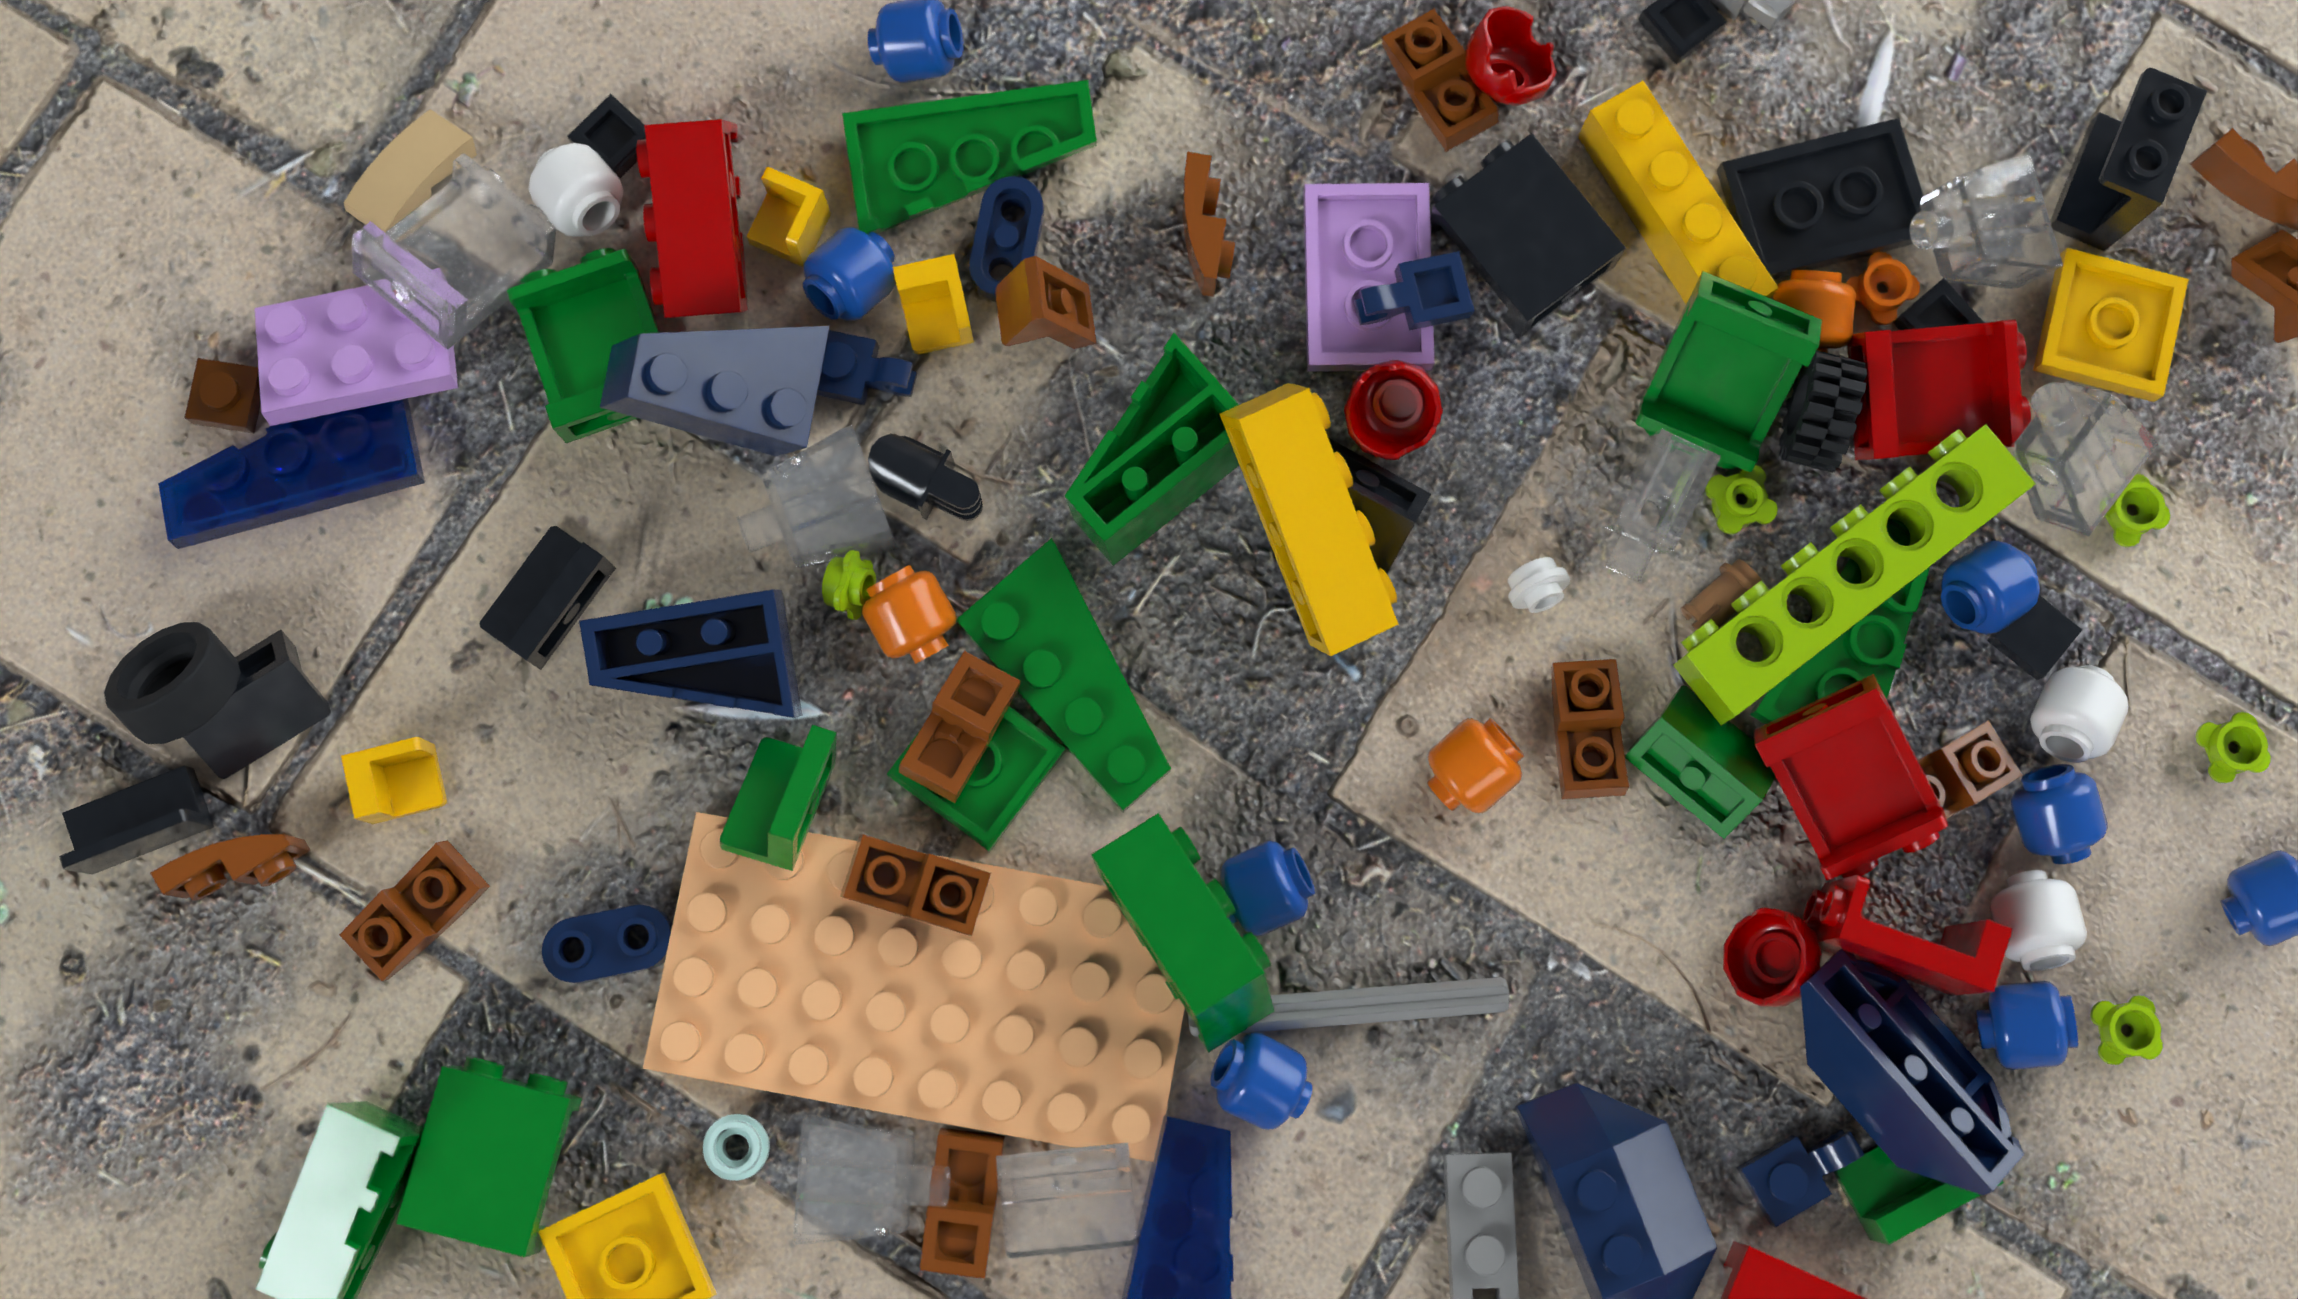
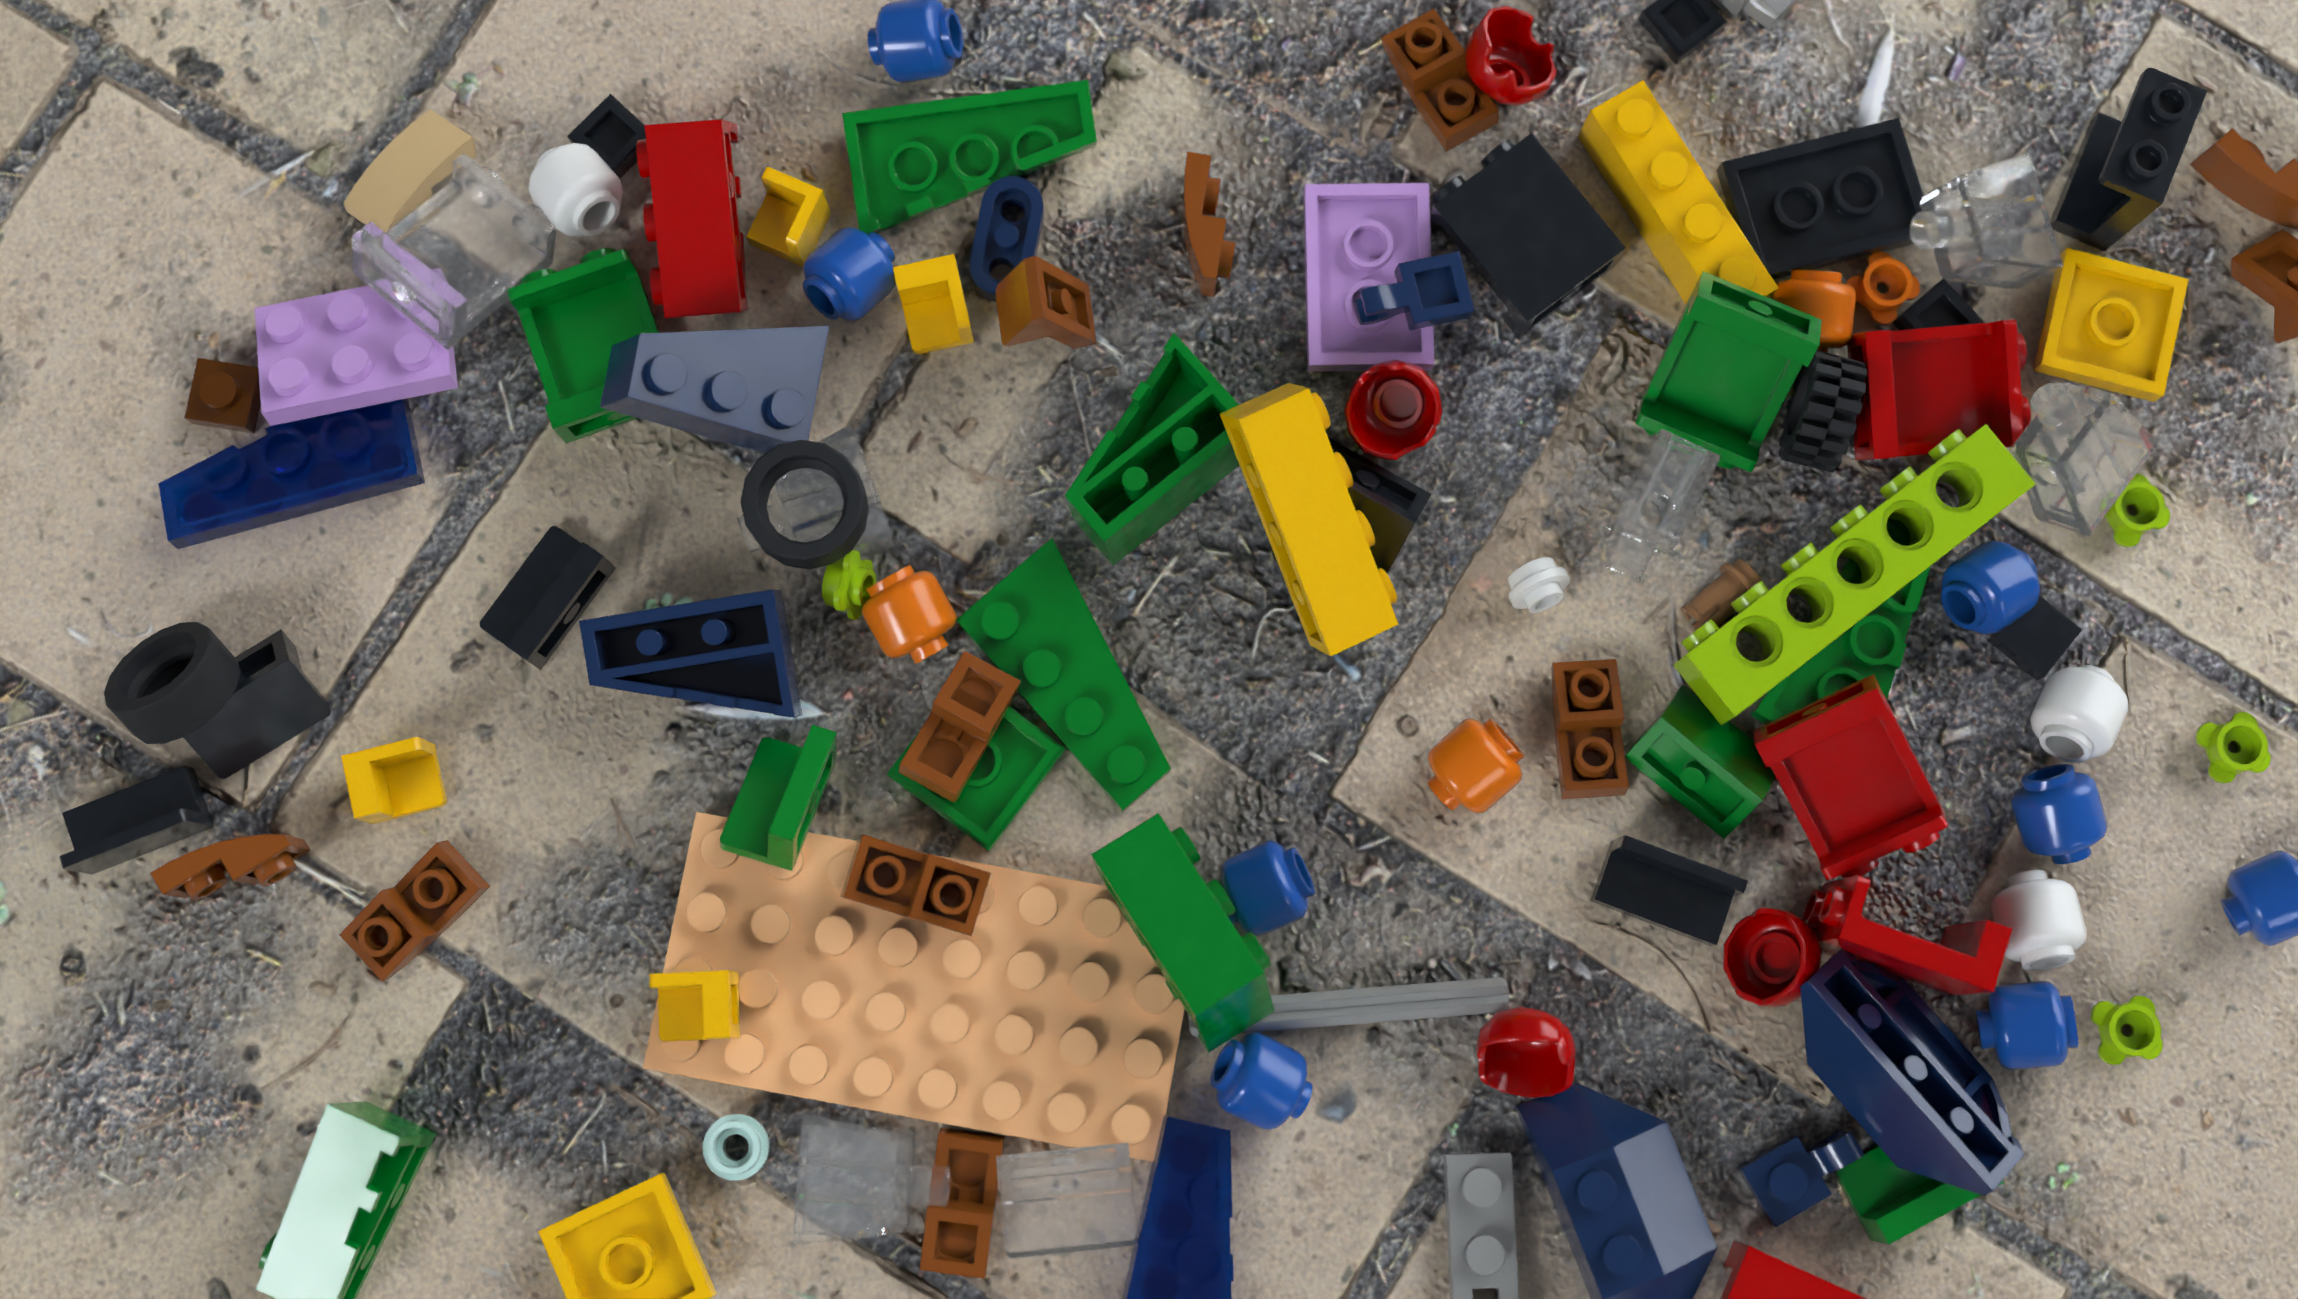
green panel [396,1056,582,1257] -> none
dark blue plate [542,905,673,983] -> none
dark blue plate [817,330,917,405] -> none
black arm [868,434,983,521] -> none
lime plate [1705,465,1778,535] -> none
dark orange slope [1918,720,2023,819] -> none
none -> yellow panel [649,970,740,1042]
none -> black tyre [740,440,869,569]
none -> red hair [1476,1007,1576,1098]
none -> black panel [1590,835,1748,946]

